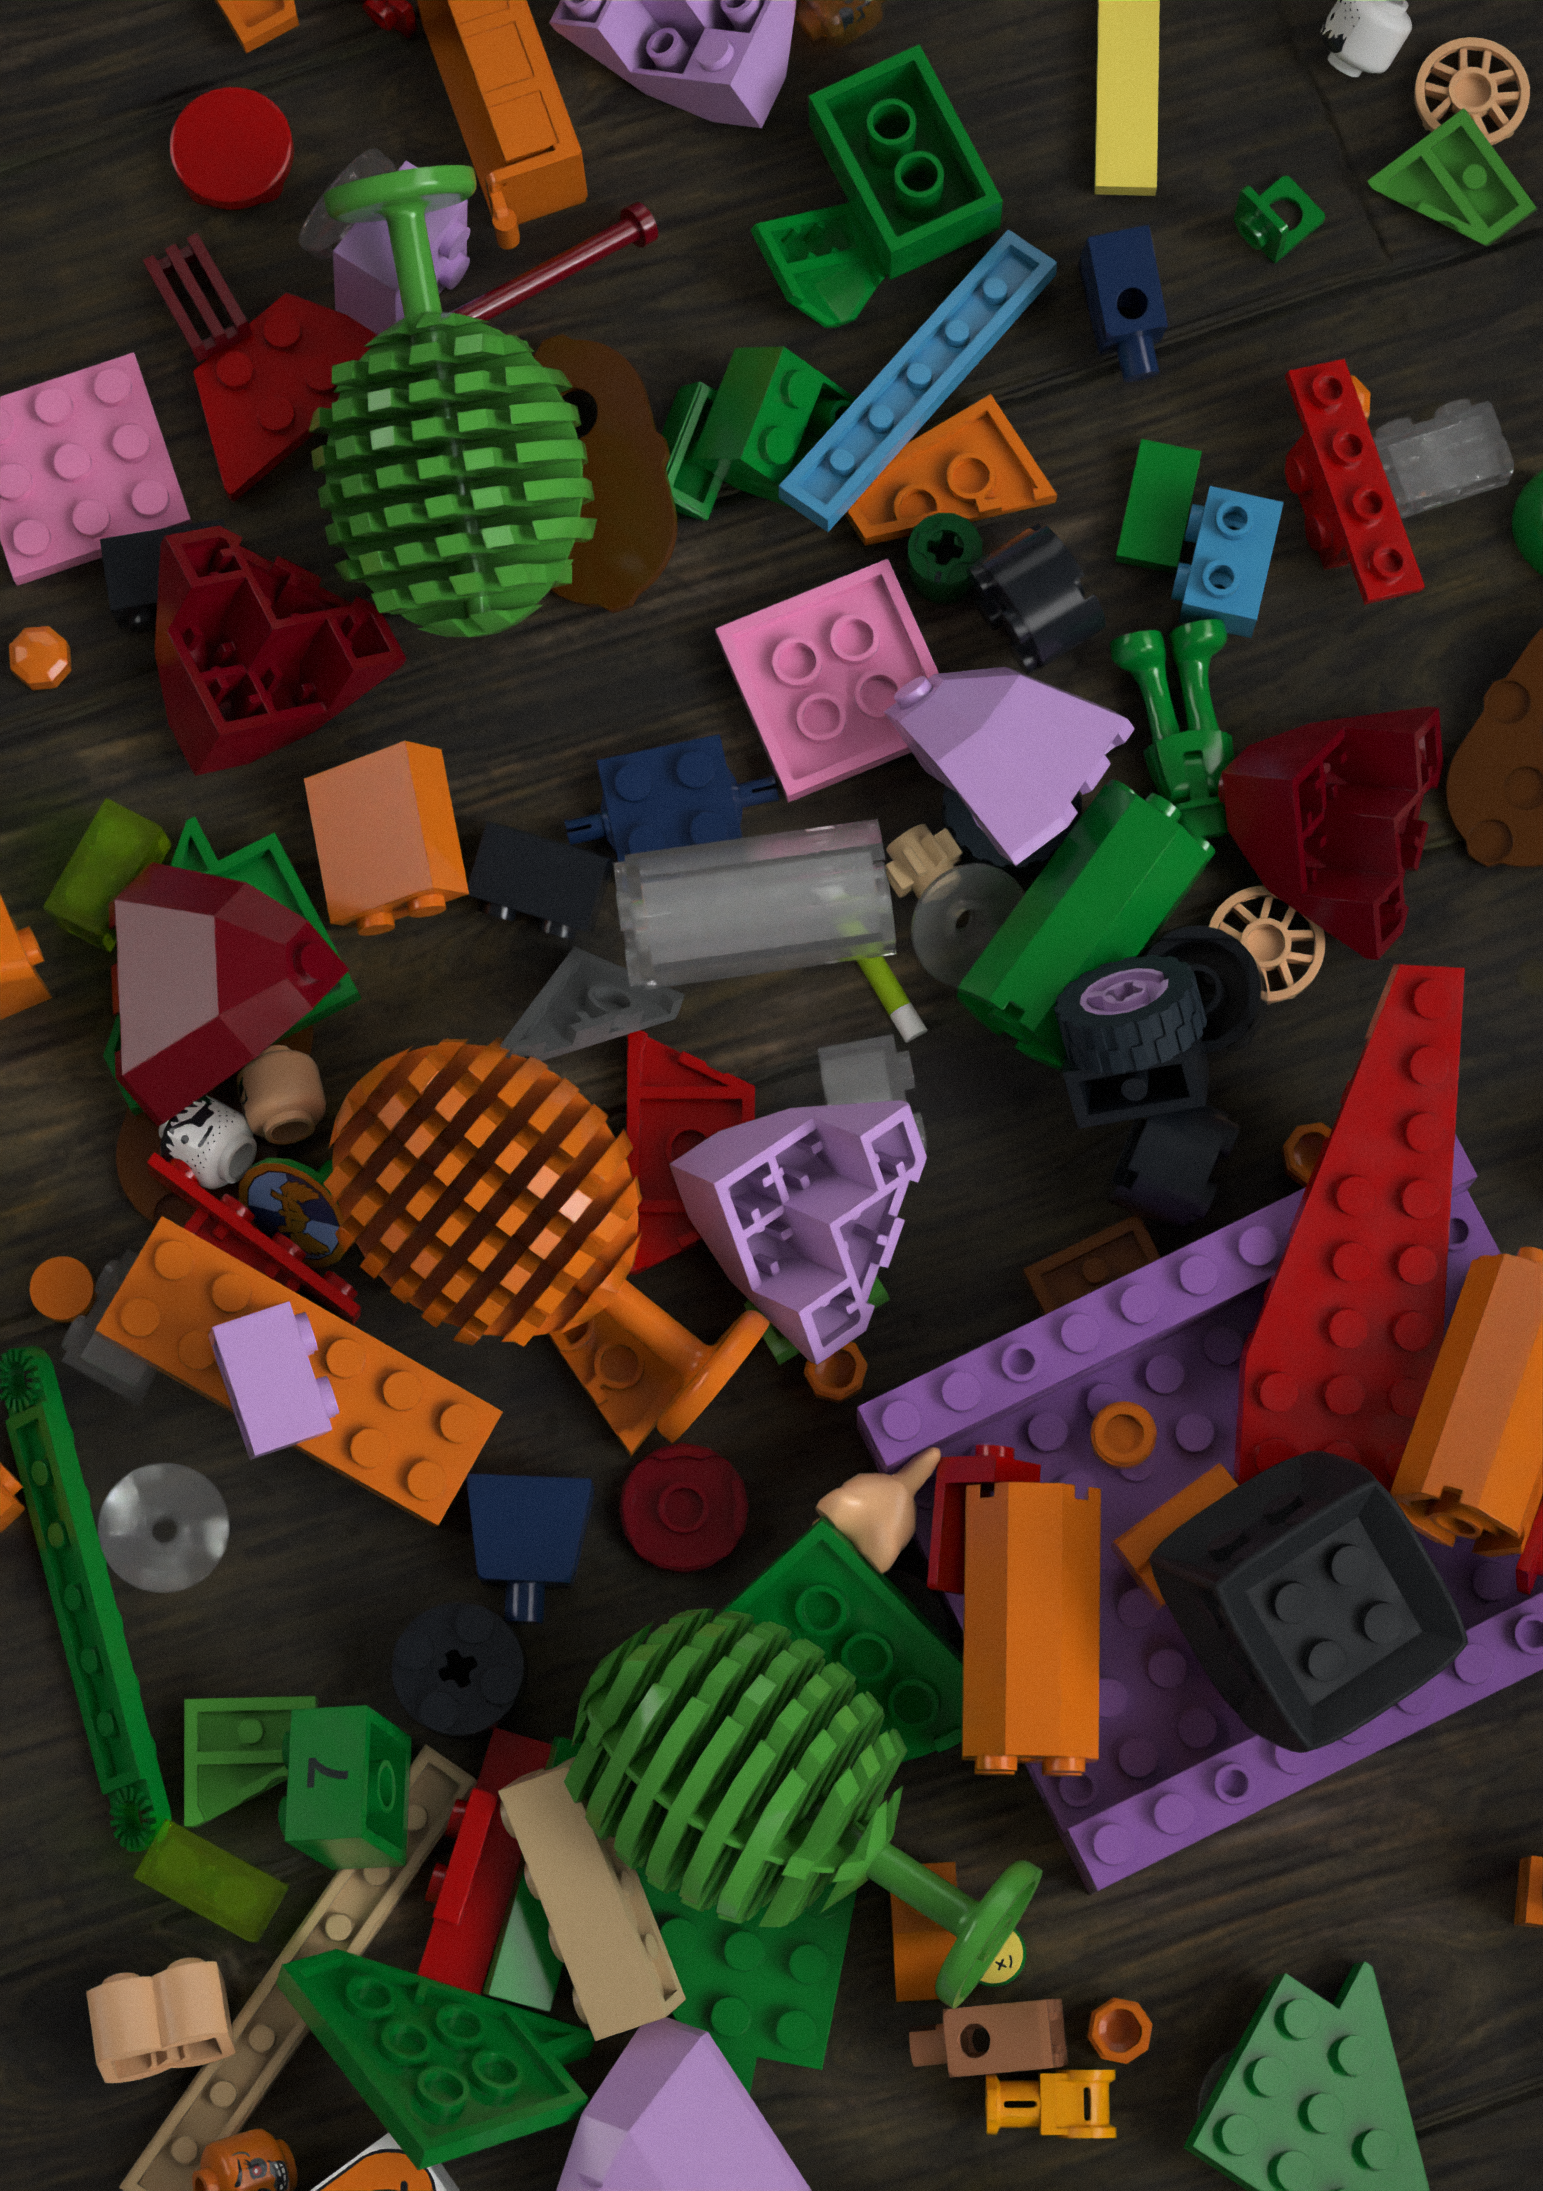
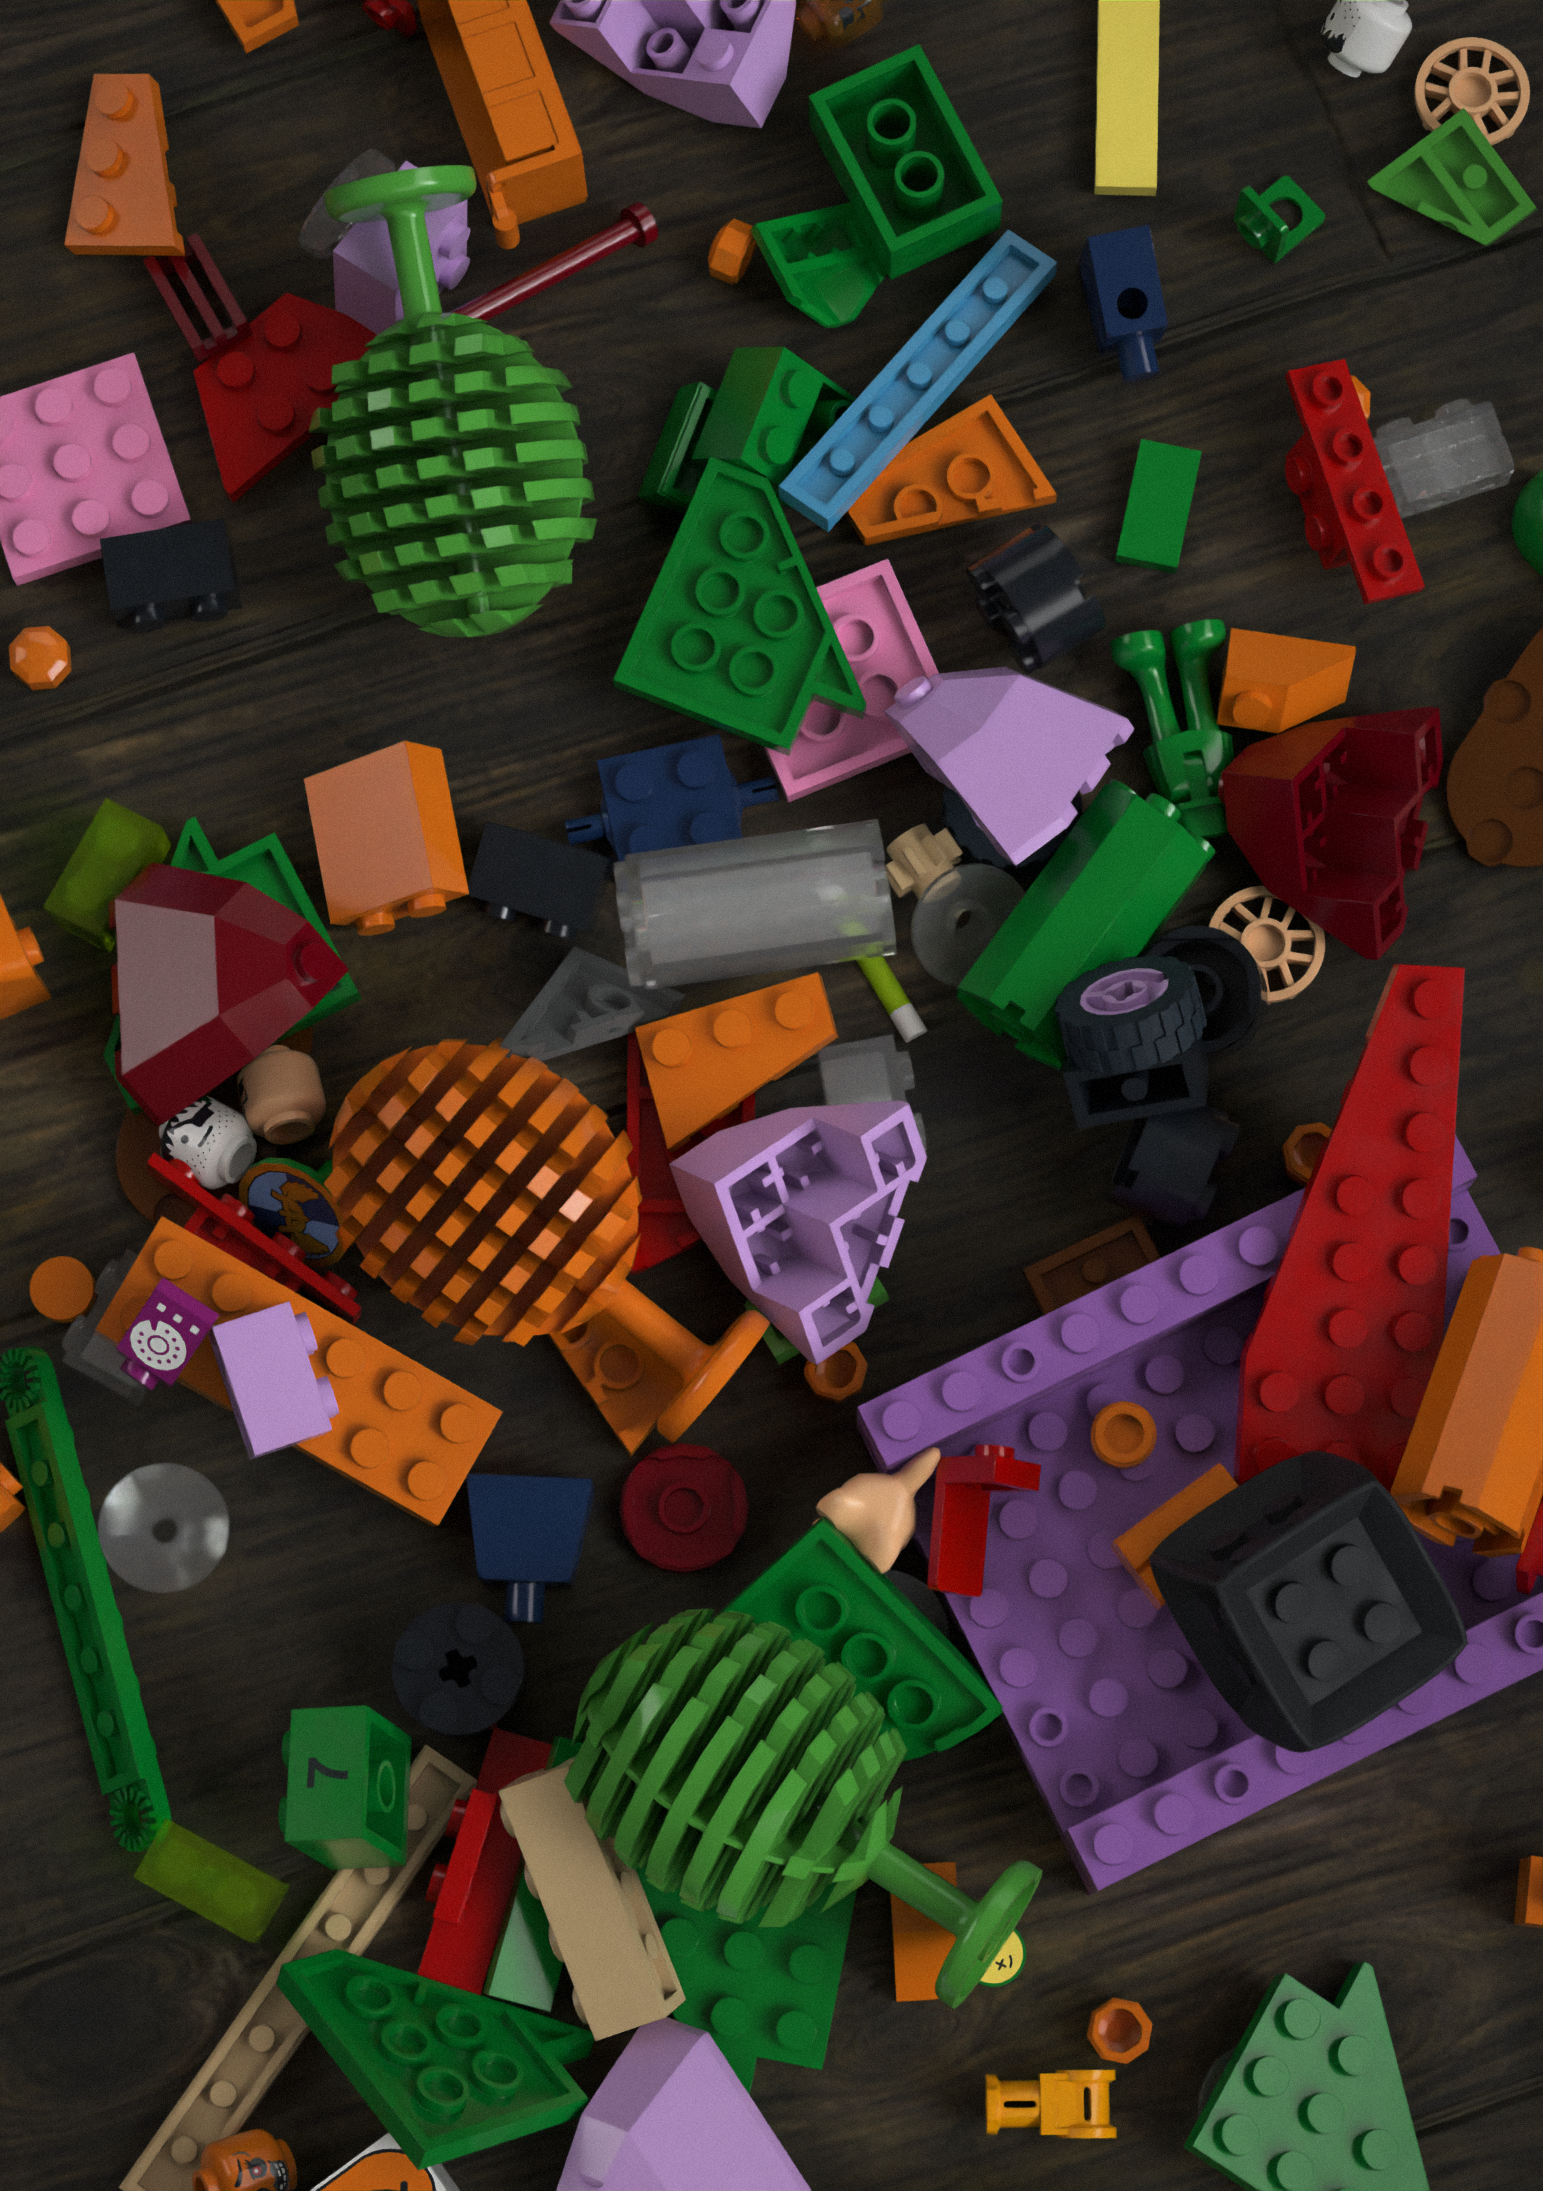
light nougat brick [86,1958,236,2083] -> none
dark red brick [154,526,406,776] -> none
red tile [170,87,294,210] -> none
bright green wing [184,1696,318,1828] -> none
reddish brown piece [532,334,678,613] -> none
dark green piece [907,513,982,604] -> none
nougat torso [909,1998,1069,2078] -> none
orange brick [961,1482,1101,1777] -> none
dark azure brick [1171,486,1284,638] -> none
none -> orange wing [64,74,185,256]
none -> magenta slope [115,1277,219,1391]
none -> green wing [613,456,866,756]
none -> orange wing [635,972,838,1153]
none -> orange tile [708,218,757,285]
none -> orange slope [1217,628,1356,733]

